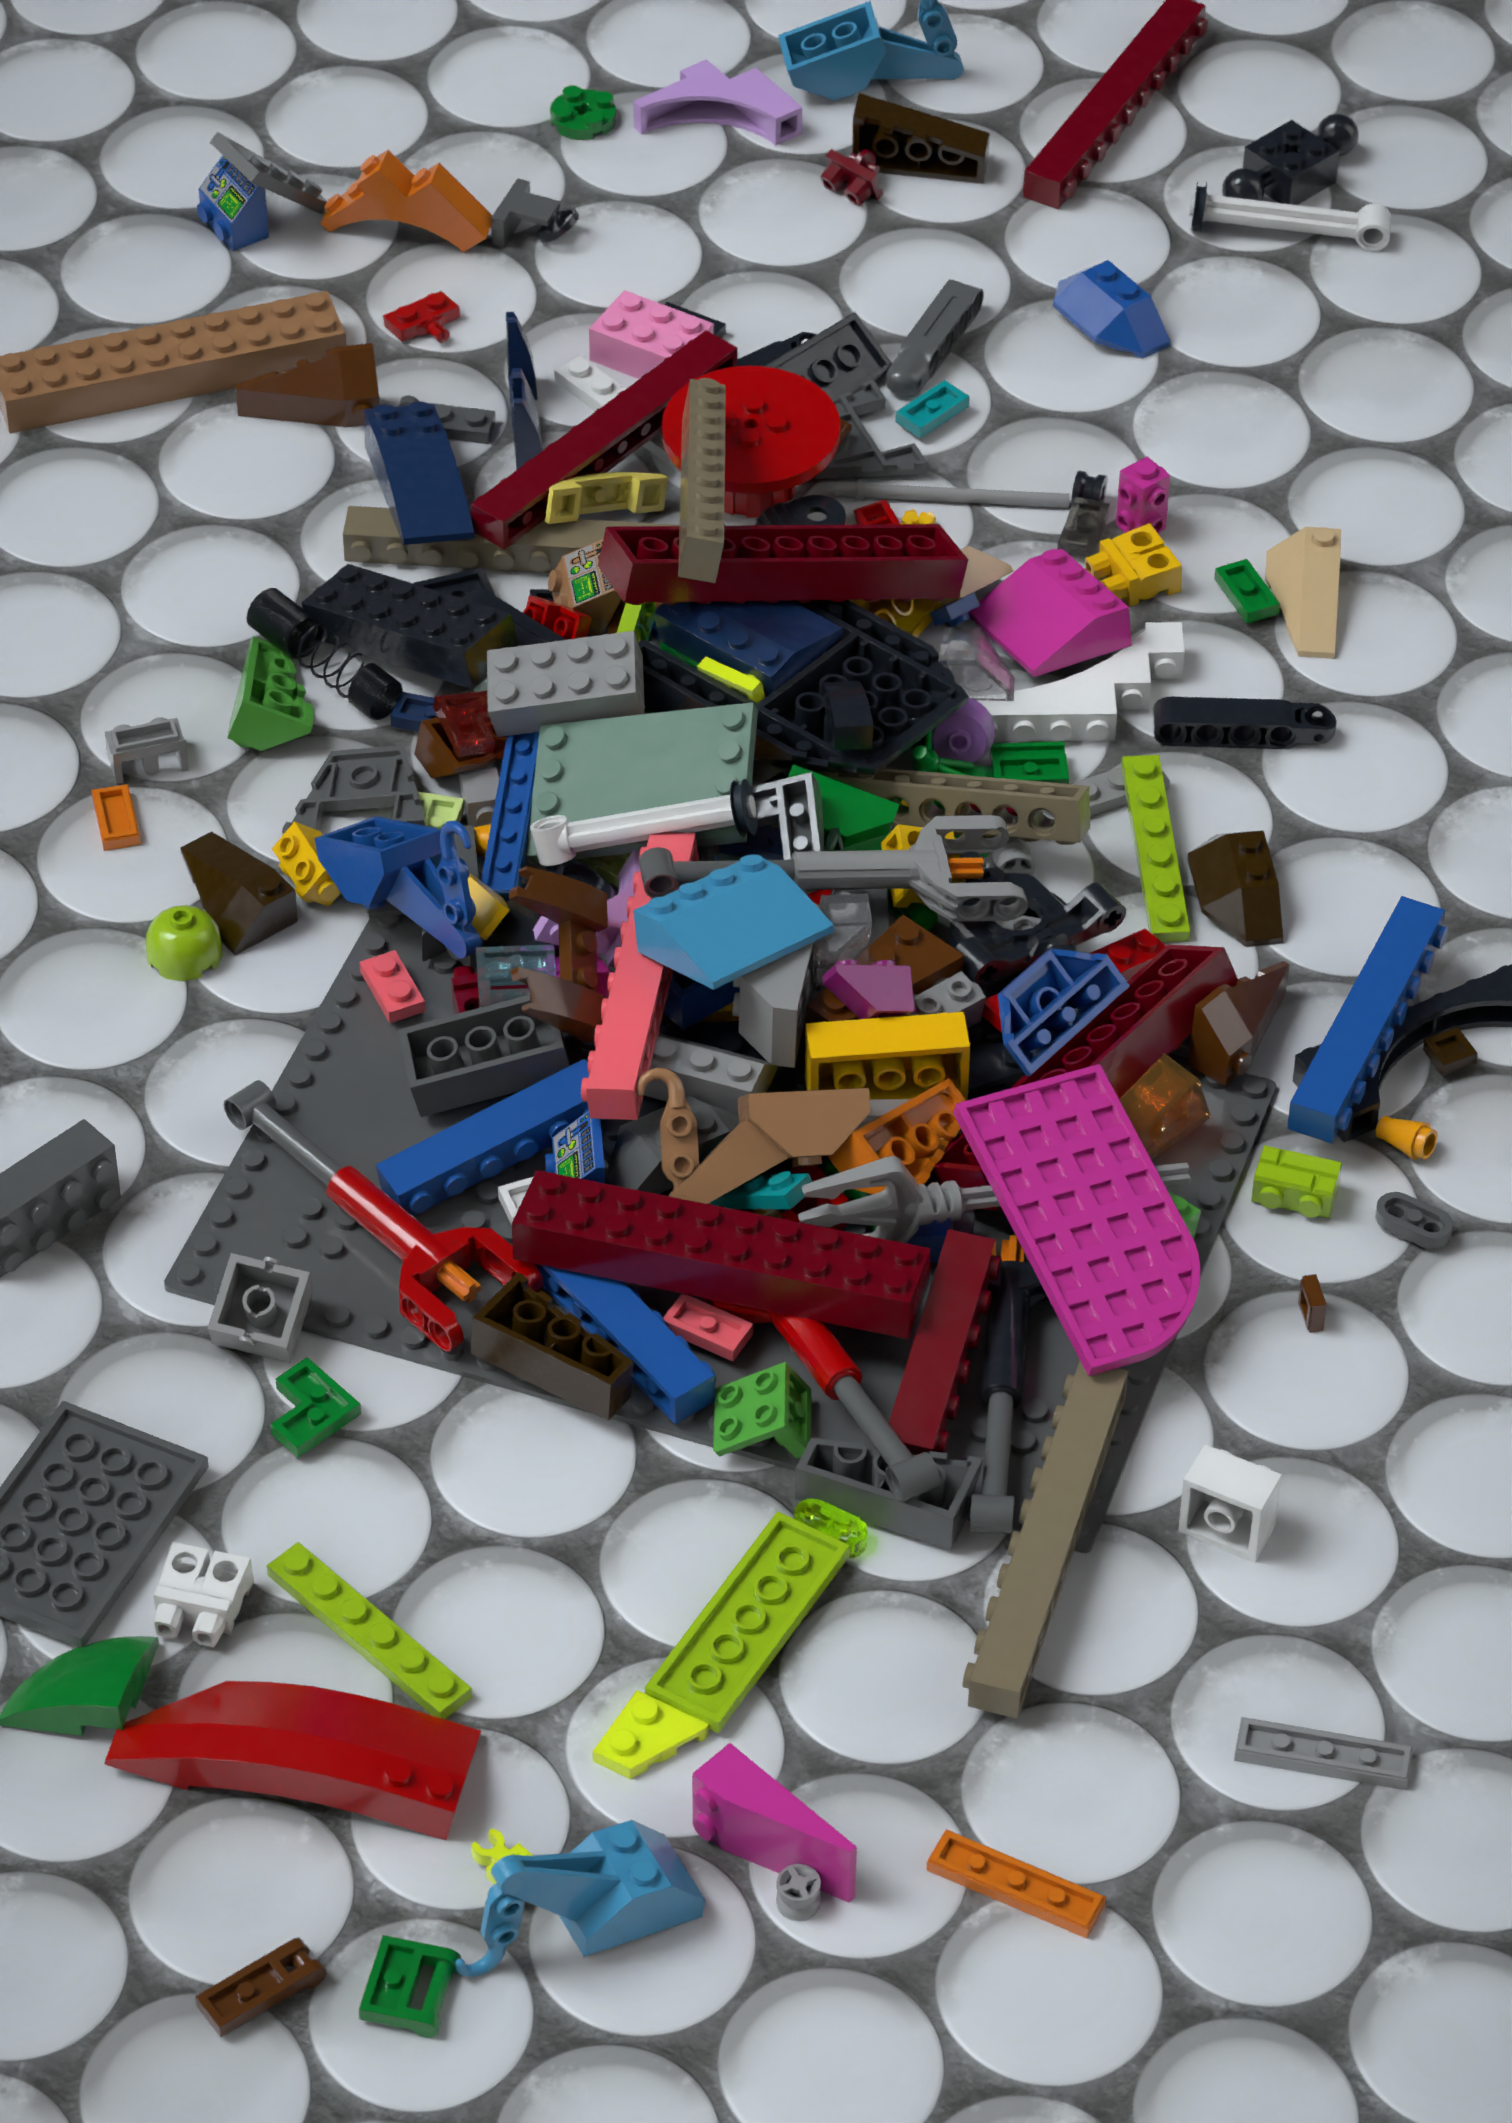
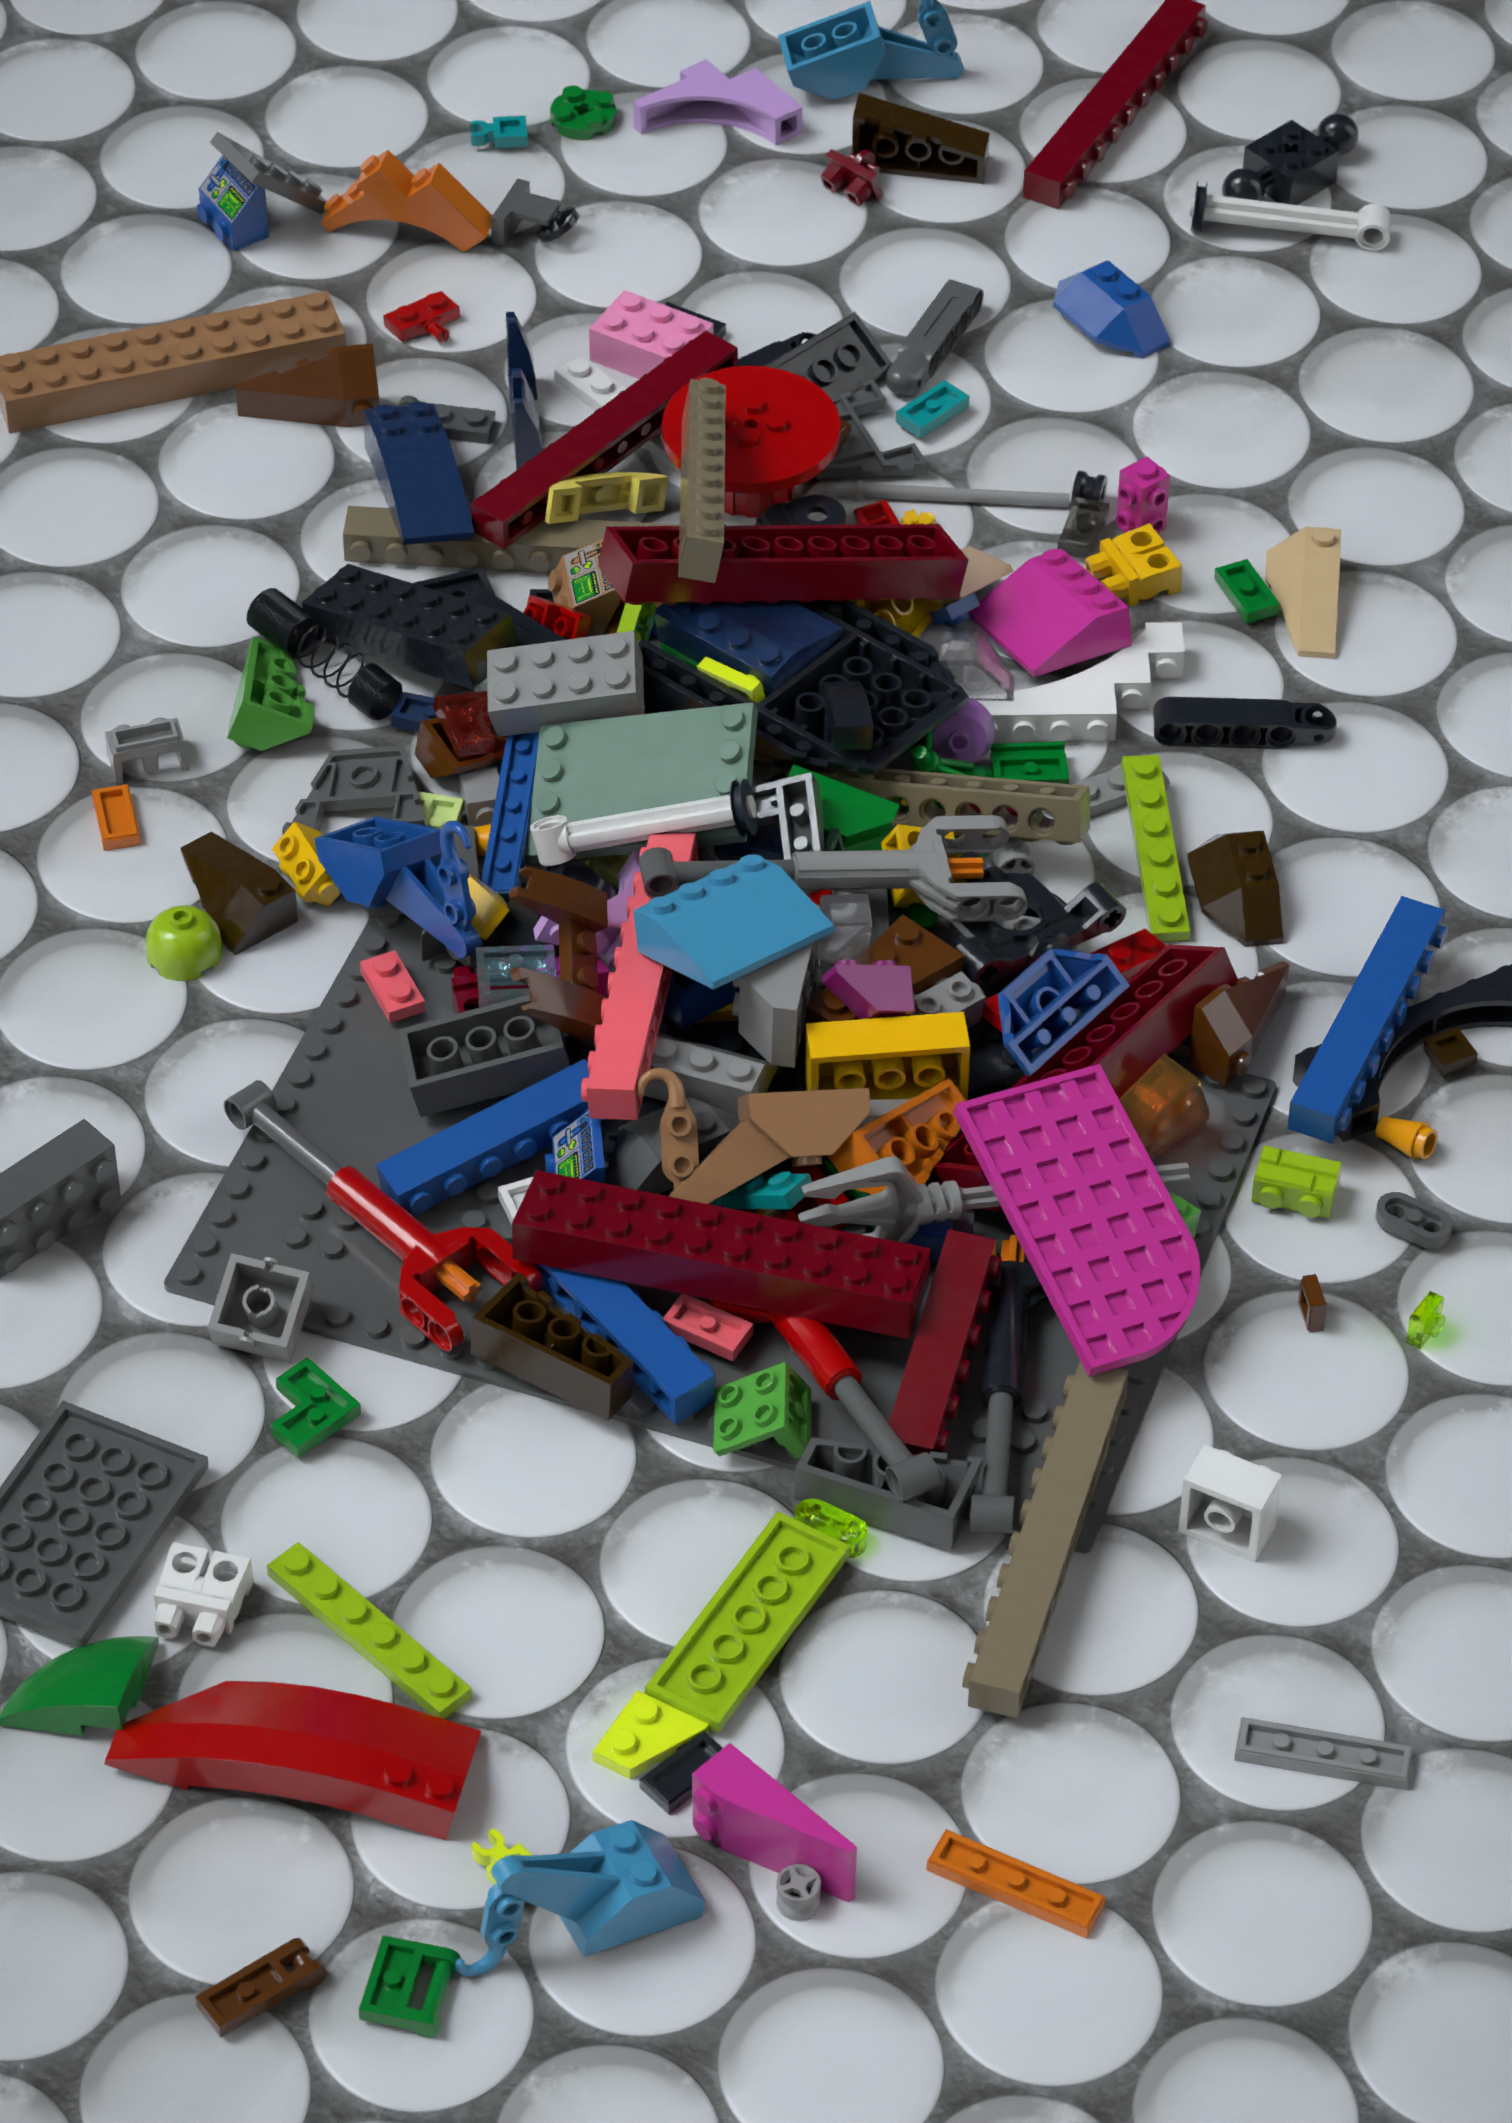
none -> teal plate [470,115,528,149]
none -> black tile [639,1731,723,1815]
none -> clear neon green plate [1406,1291,1446,1349]

